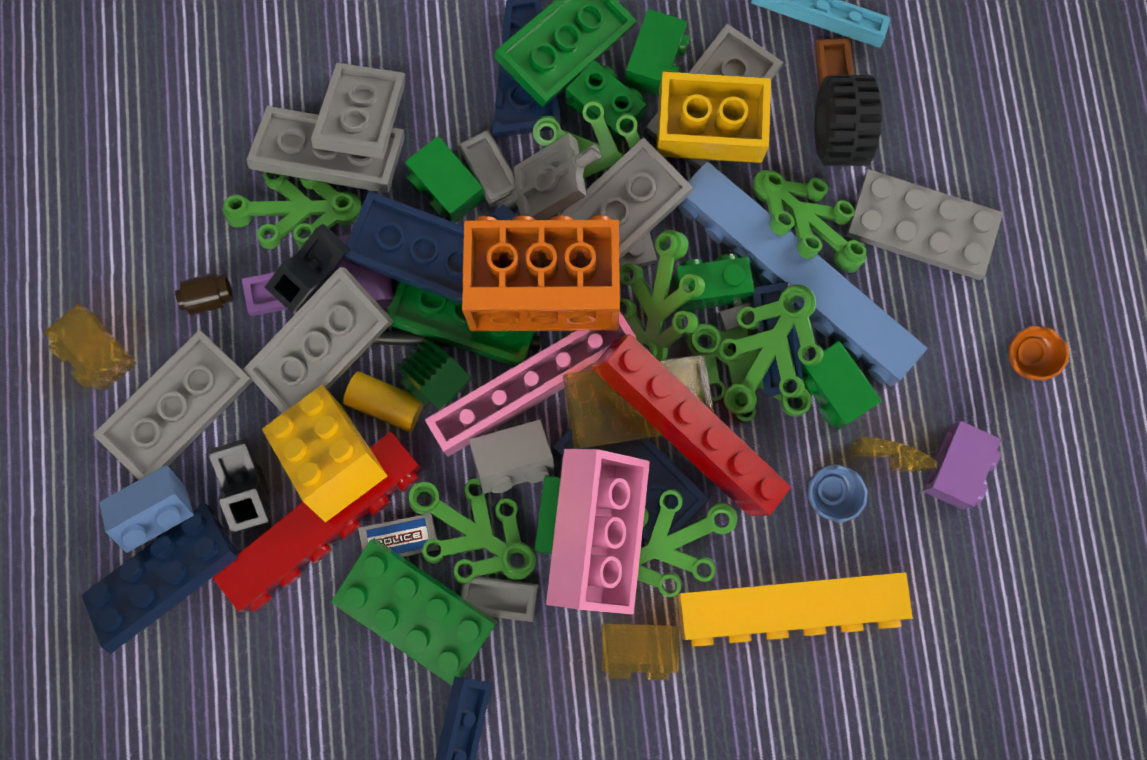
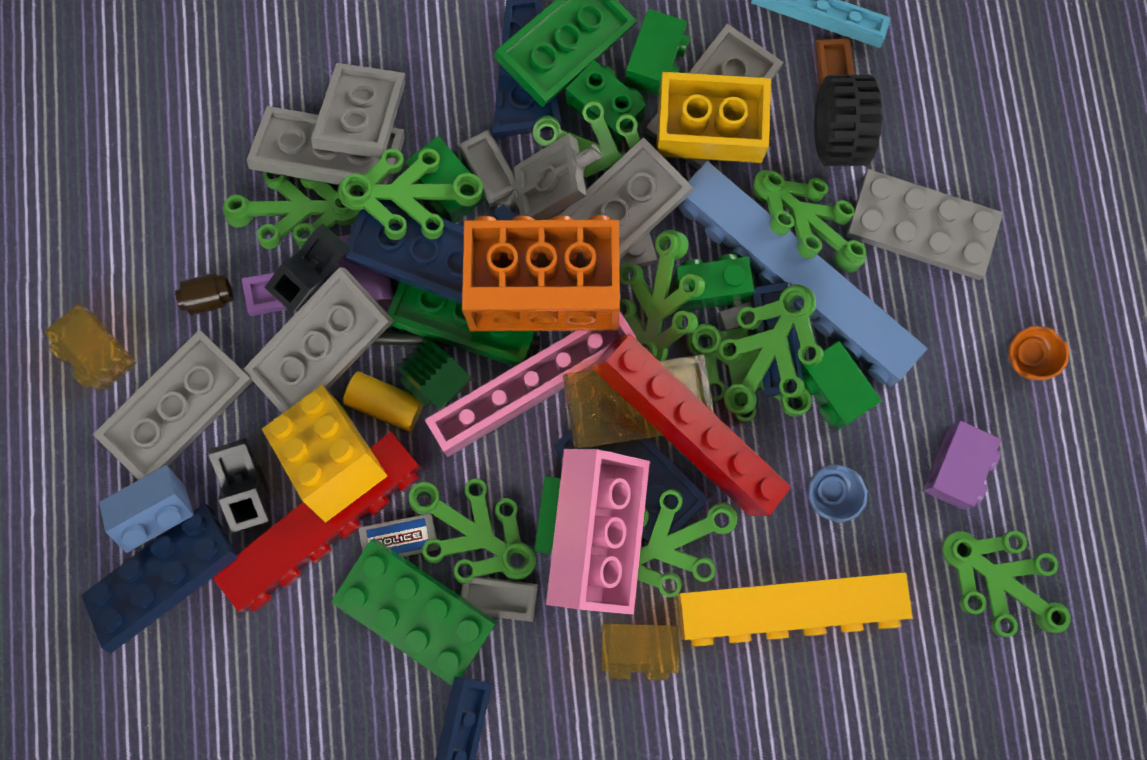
light grey brick [469,420,554,494] -> none
clear yellow slope [853,437,937,472] -> none
none -> bright green plant [338,148,483,240]
none -> bright green plant [942,531,1071,637]

